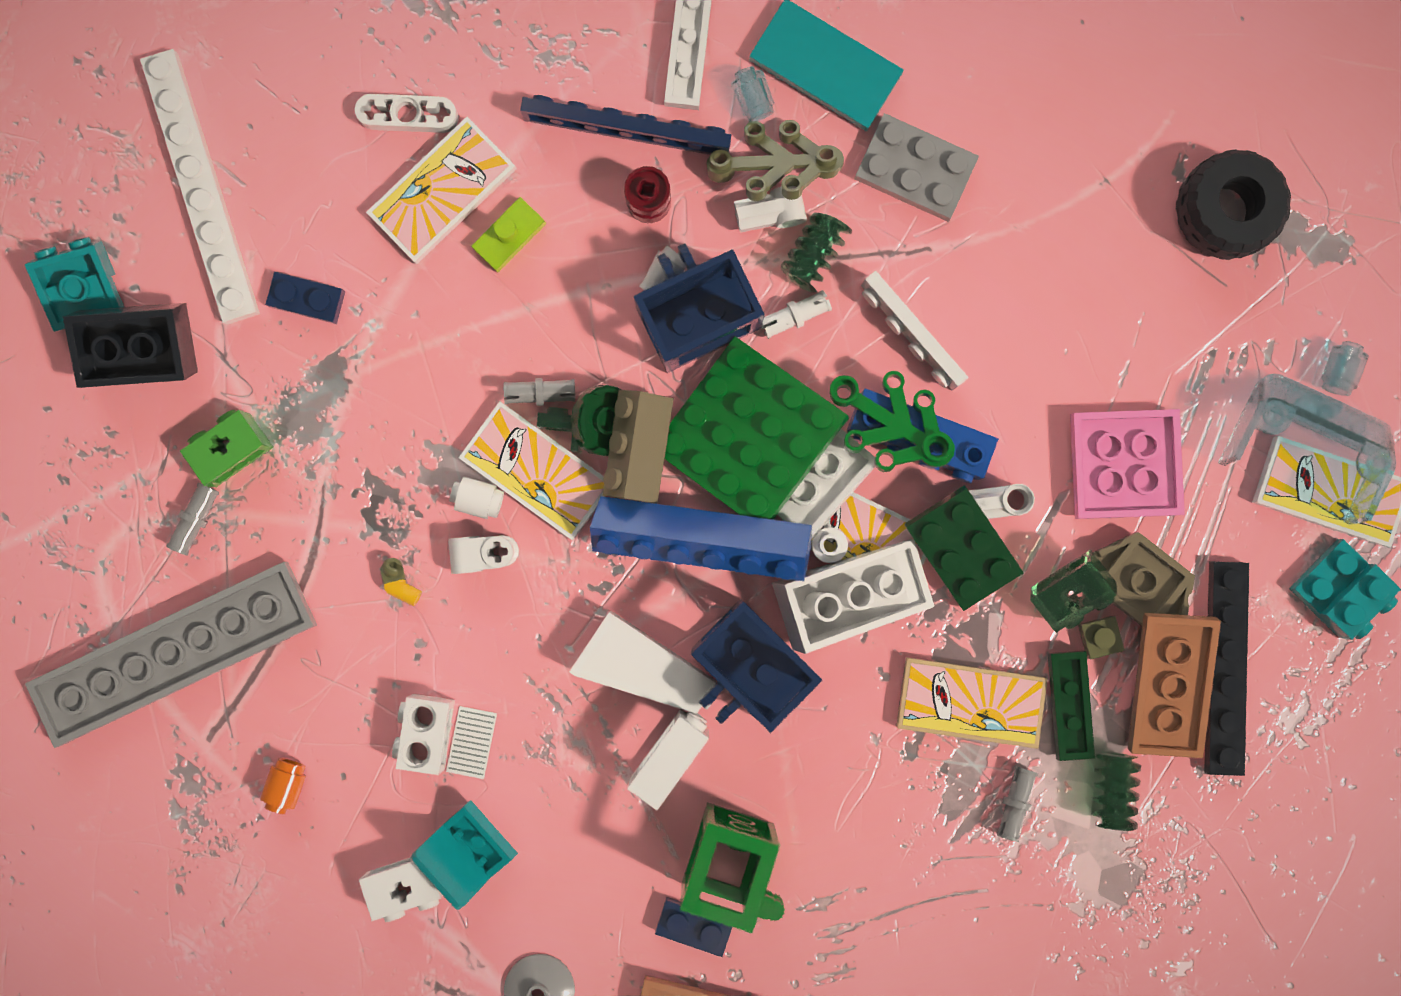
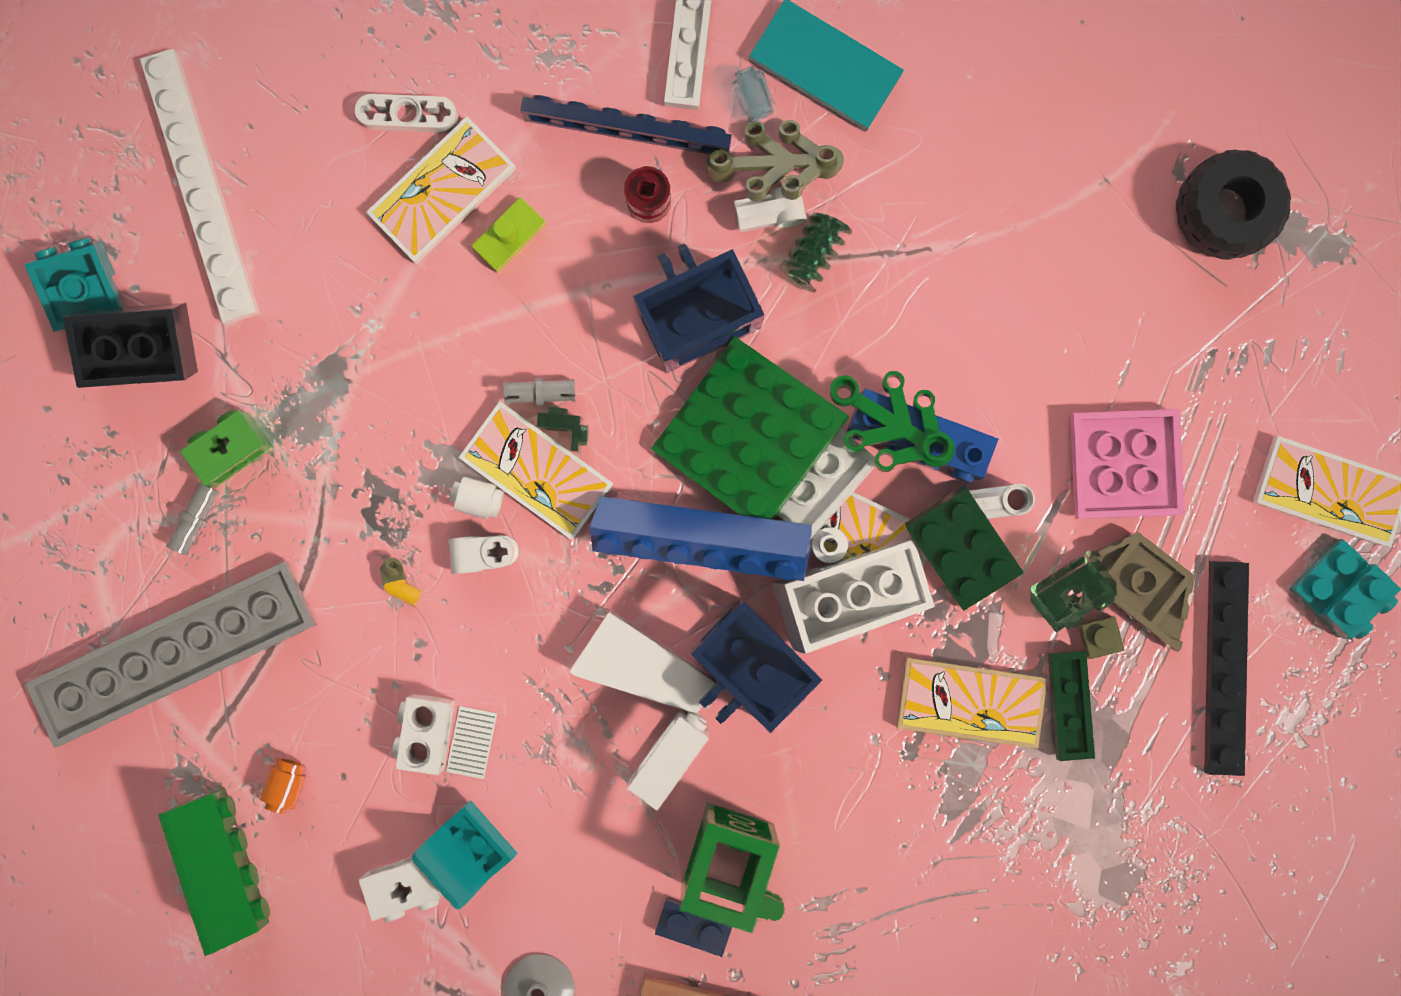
dark blue plate [265,271,346,325] -> none
dark green tile [571,385,621,456] -> none
dark tan brick [603,390,674,504] -> none
white cone [639,245,686,291] -> none
white pin [762,290,832,339] -> none
light grey plate [854,113,979,222] -> none
white plate [861,270,969,391] -> none
light grey pin [997,766,1038,842] -> none
clear green piece [1091,752,1142,831] -> none
nougat plate [1128,613,1221,758] -> none
clear light blue windscreen [1218,373,1397,525] -> none
clear light blue brick [1321,341,1369,396] -> none
none -> green slope [158,788,270,957]

